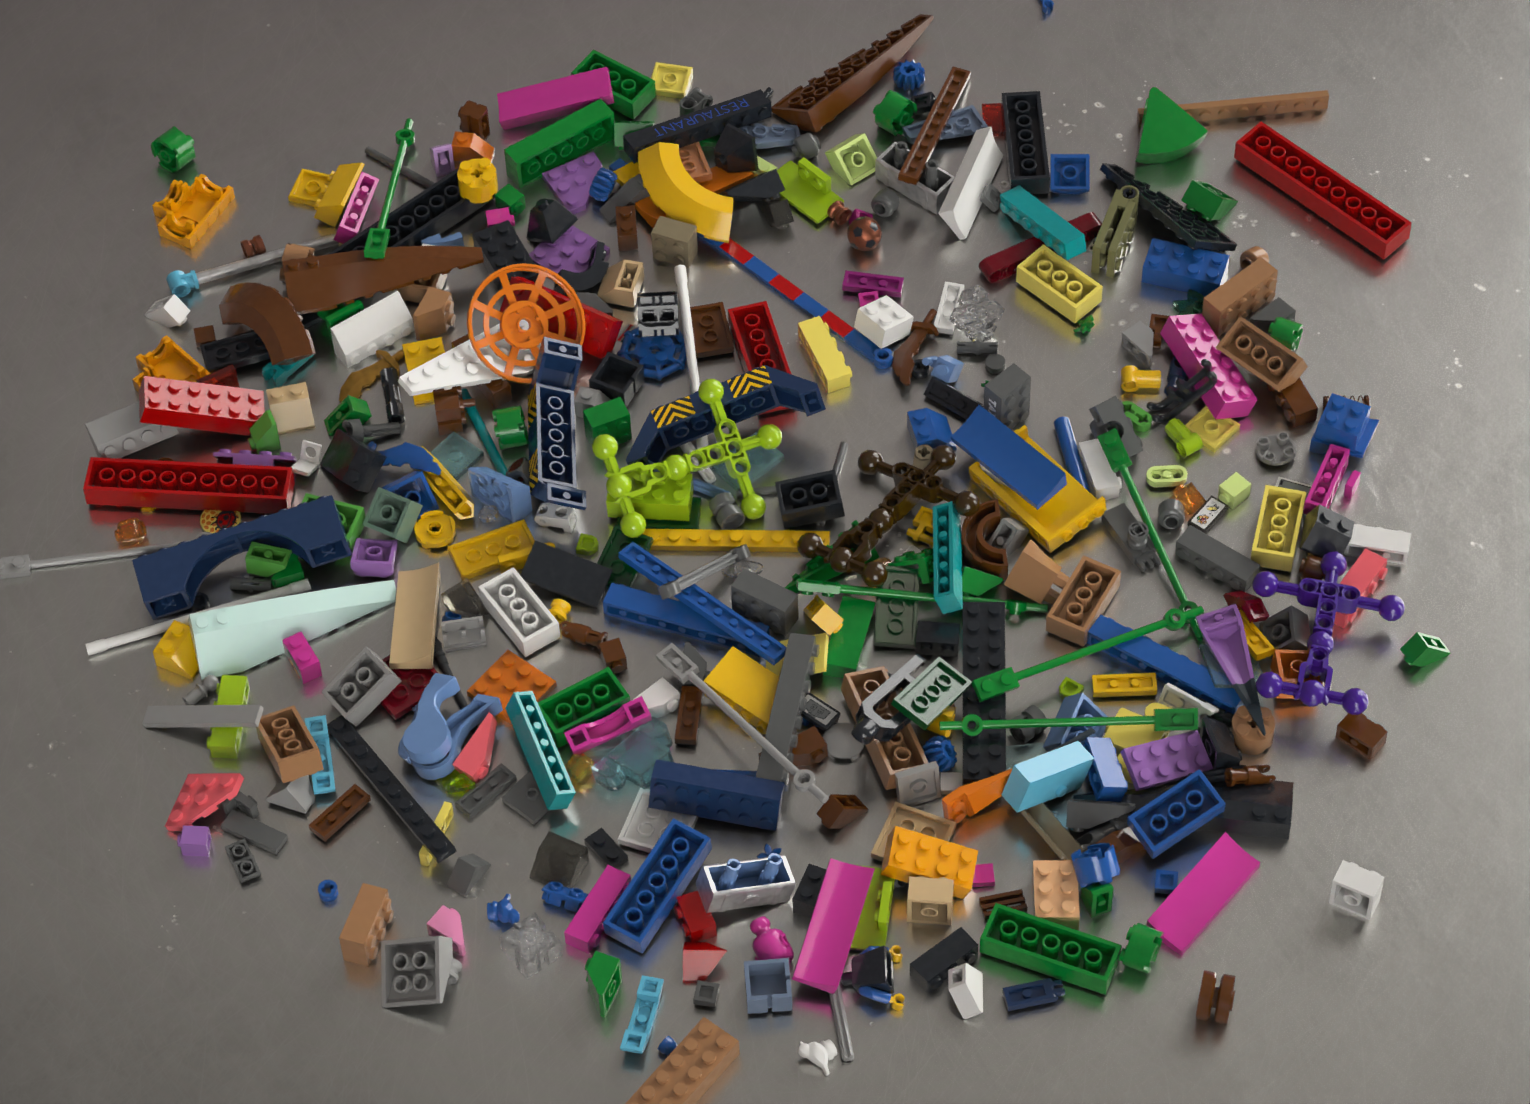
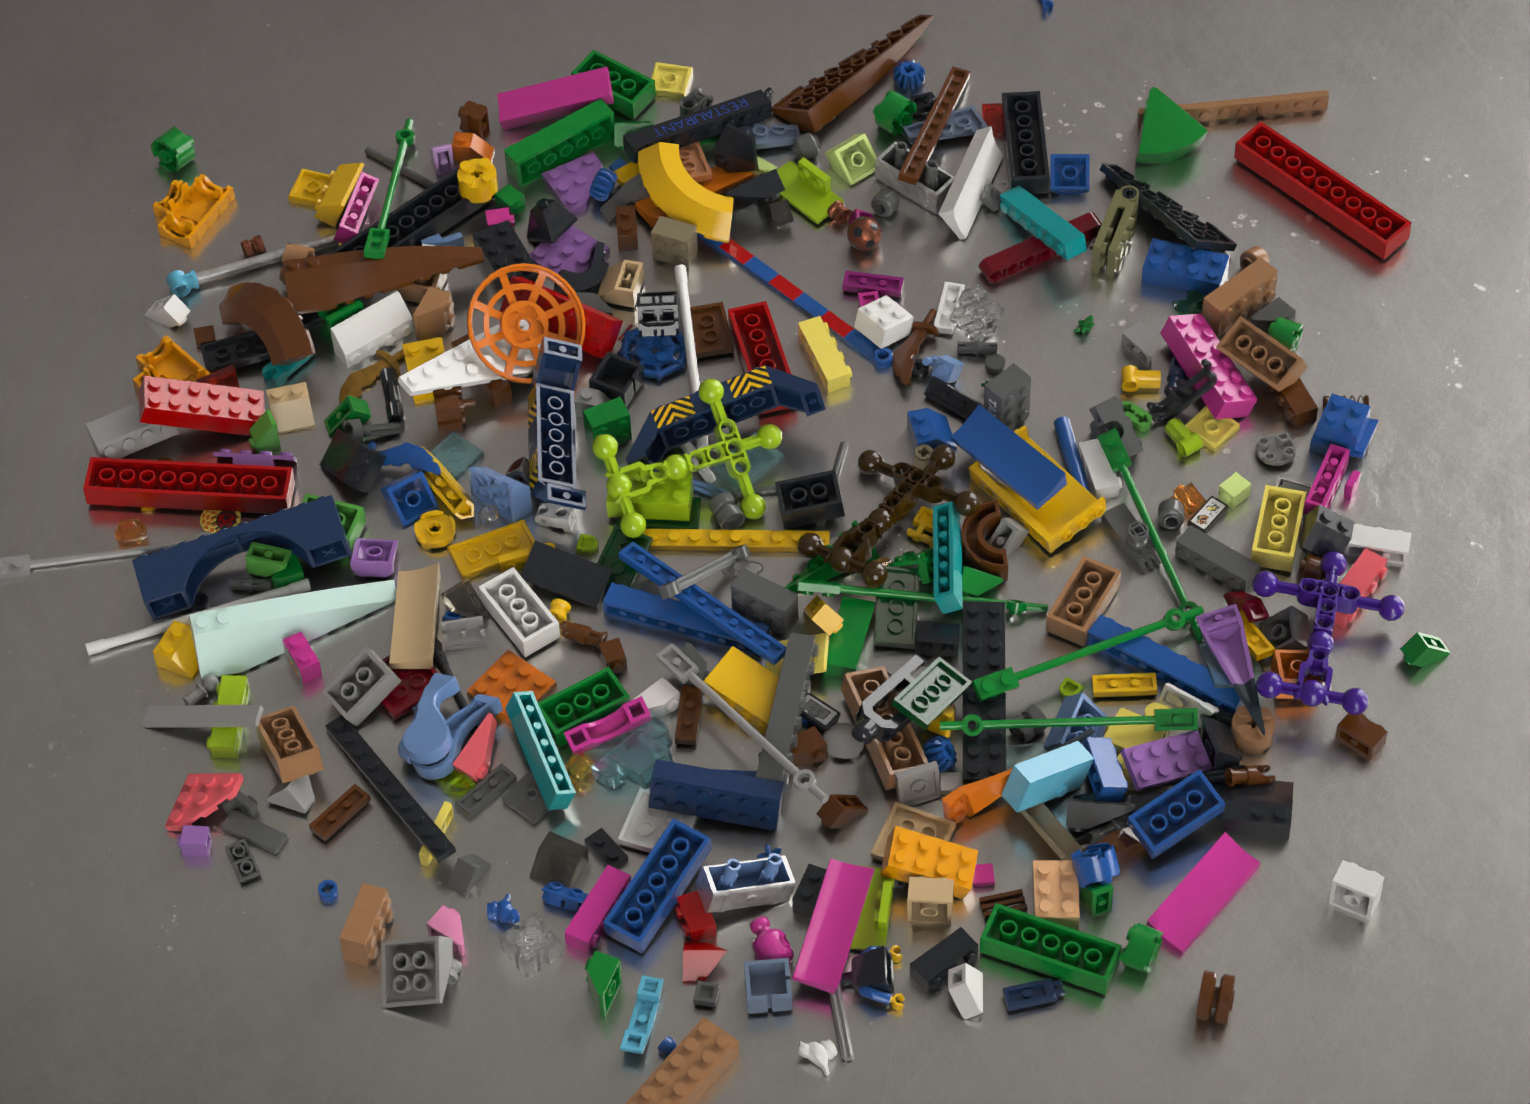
white bracket [291,440,322,476] -> none
medium azure slope [304,715,336,795] -> none
sand green slope [362,487,423,543] -> none
teal piece [461,388,507,476] -> none
green brick [492,405,528,450] -> none
medium nougat hips [1004,539,1069,605] -> none
light yellow brick [1016,244,1103,324] -> none
yellowish green plate [1146,465,1188,487] -> none
reddish brown plate [1149,314,1169,348] -> none
blue plate [1154,869,1178,894] -> none
green slope [1181,180,1238,222] -> none

